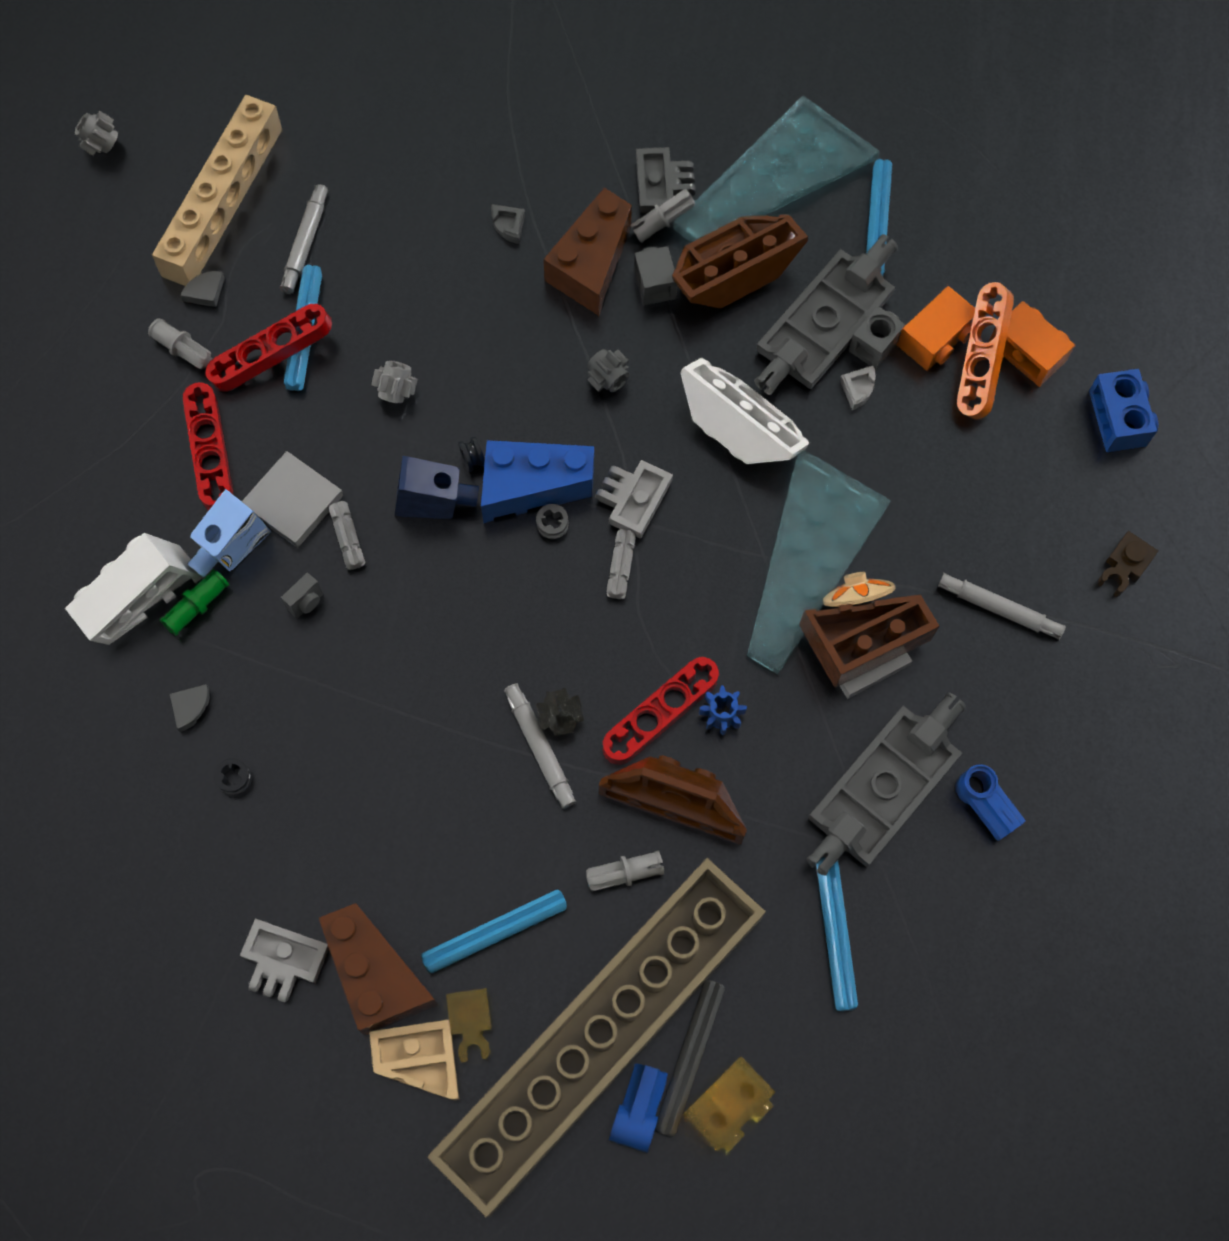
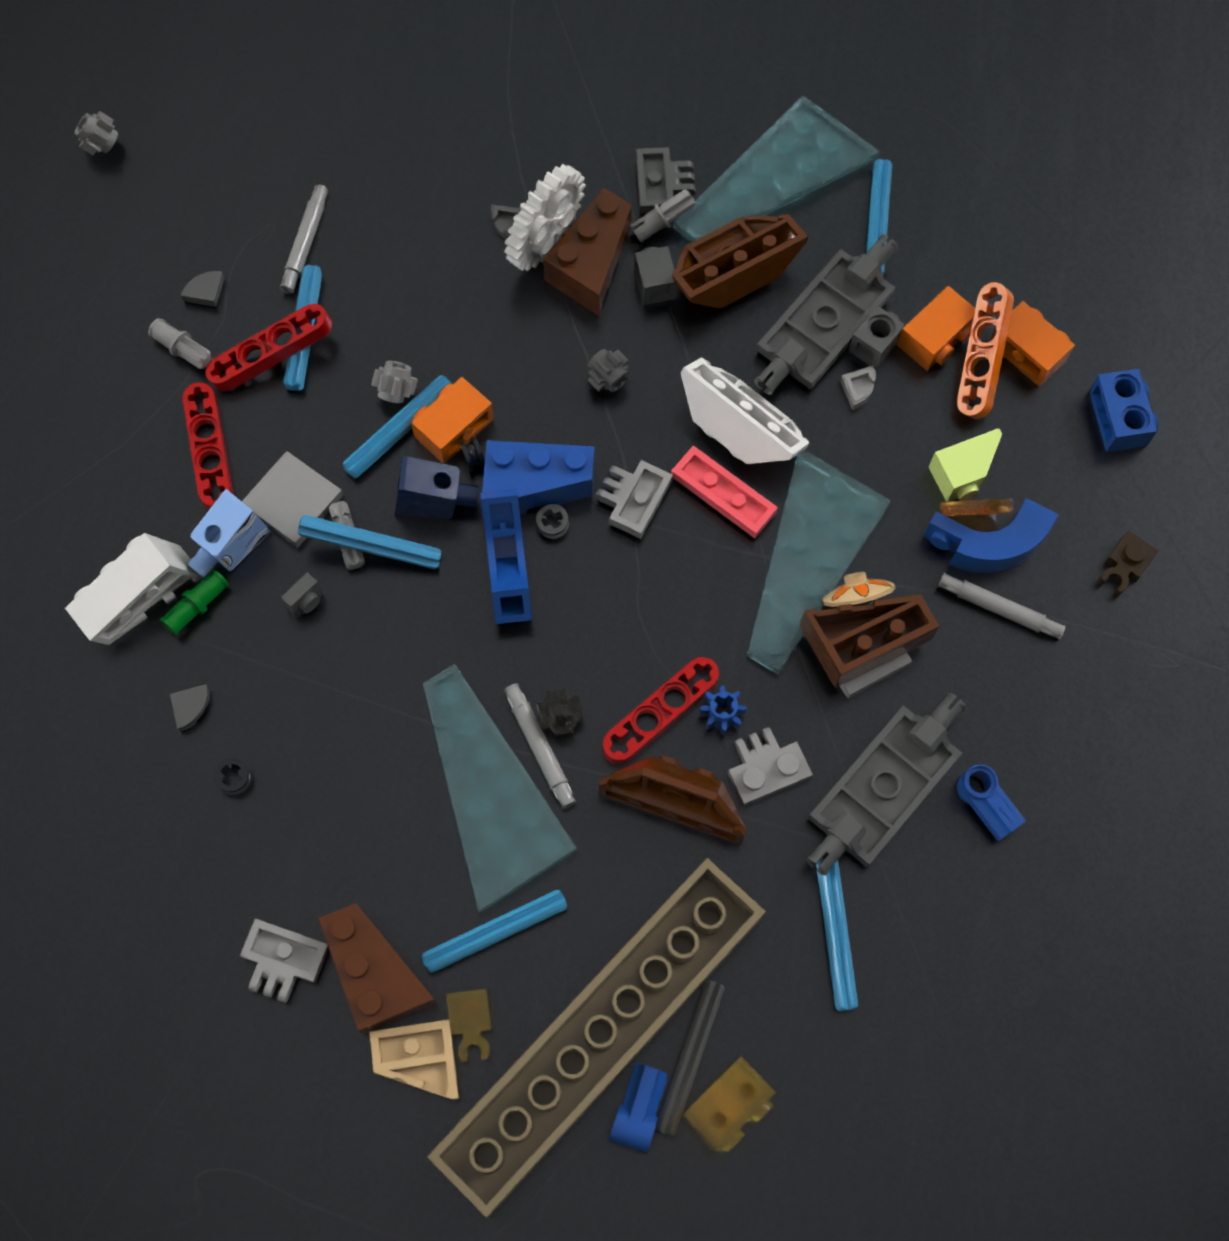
tan brick [152,95,282,286] -> none
light grey axle [586,850,664,891] -> none
light grey axle [606,529,636,599] -> none
none -> dark azure axle [298,515,441,569]
none -> dark azure axle [343,375,451,478]
none -> orange brick [411,377,494,464]
none -> clear light blue wing [423,664,577,914]
none -> blue arch [480,489,532,624]
none -> white gear [504,164,586,271]
none -> coral plate [671,445,778,538]
none -> light grey hinge [727,727,813,807]
none -> blue arch [923,498,1059,573]
none -> yellowish green slope [929,428,1002,503]
none -> clear orange tile [939,498,1013,516]

